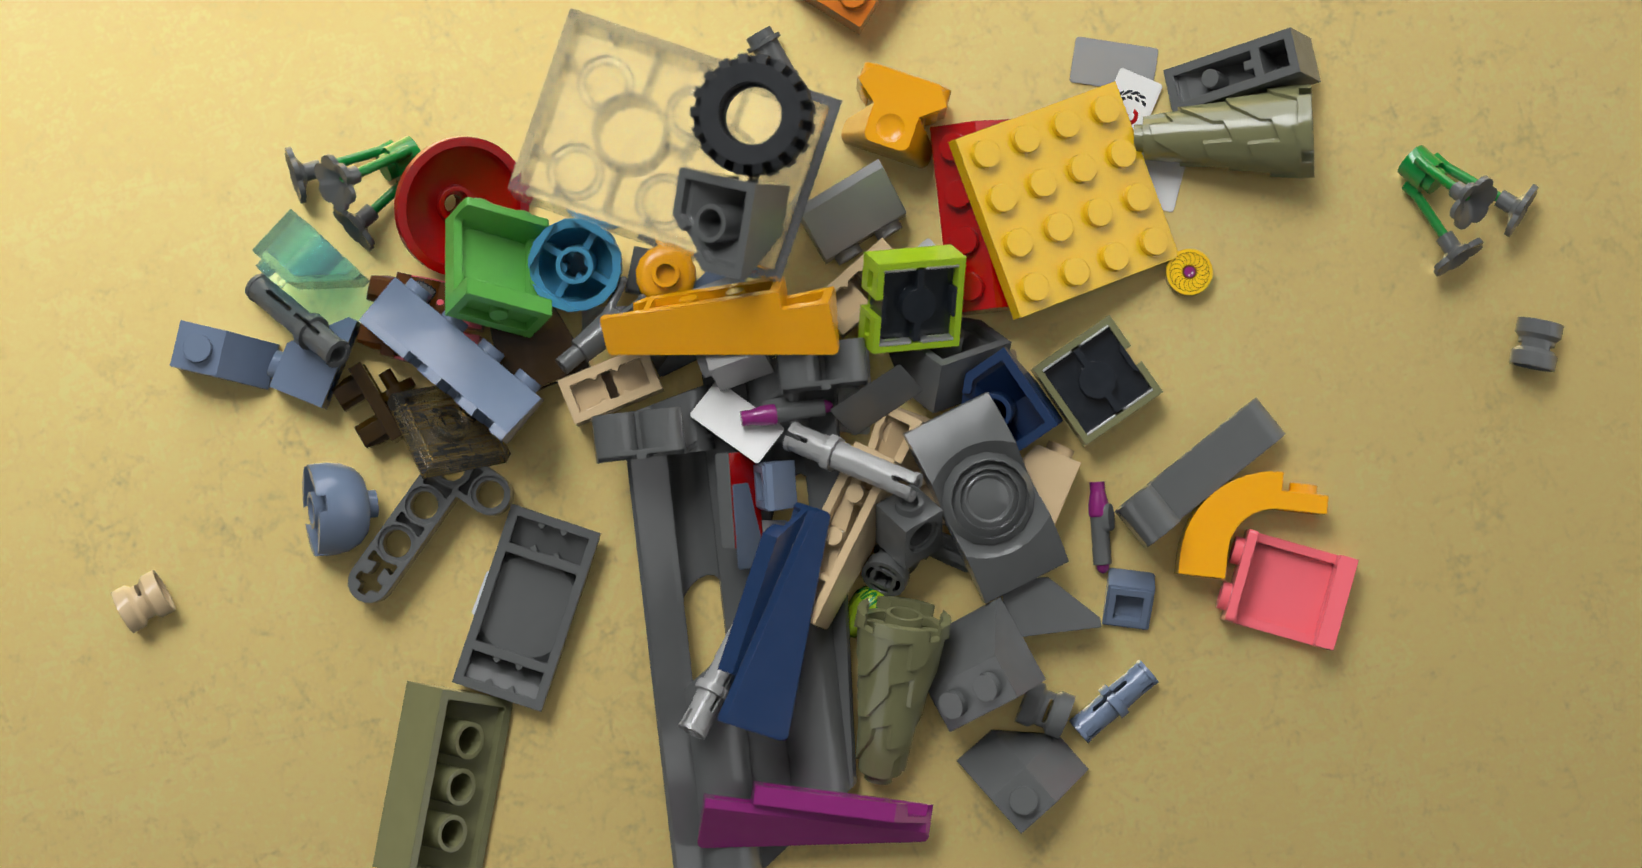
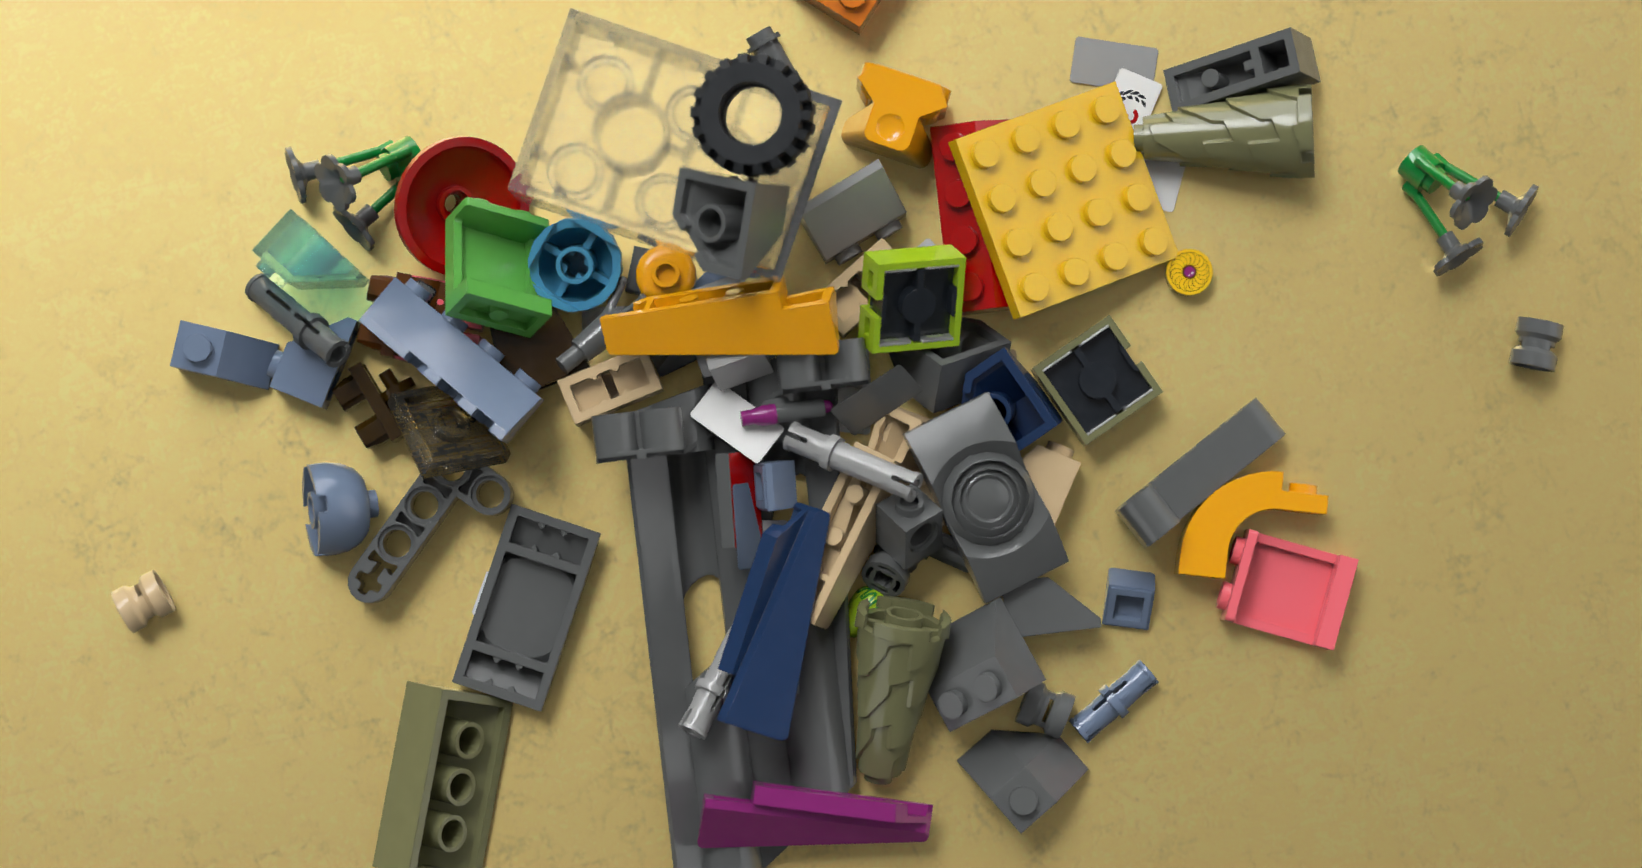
dark grey piece [1088,481,1115,574] -> none

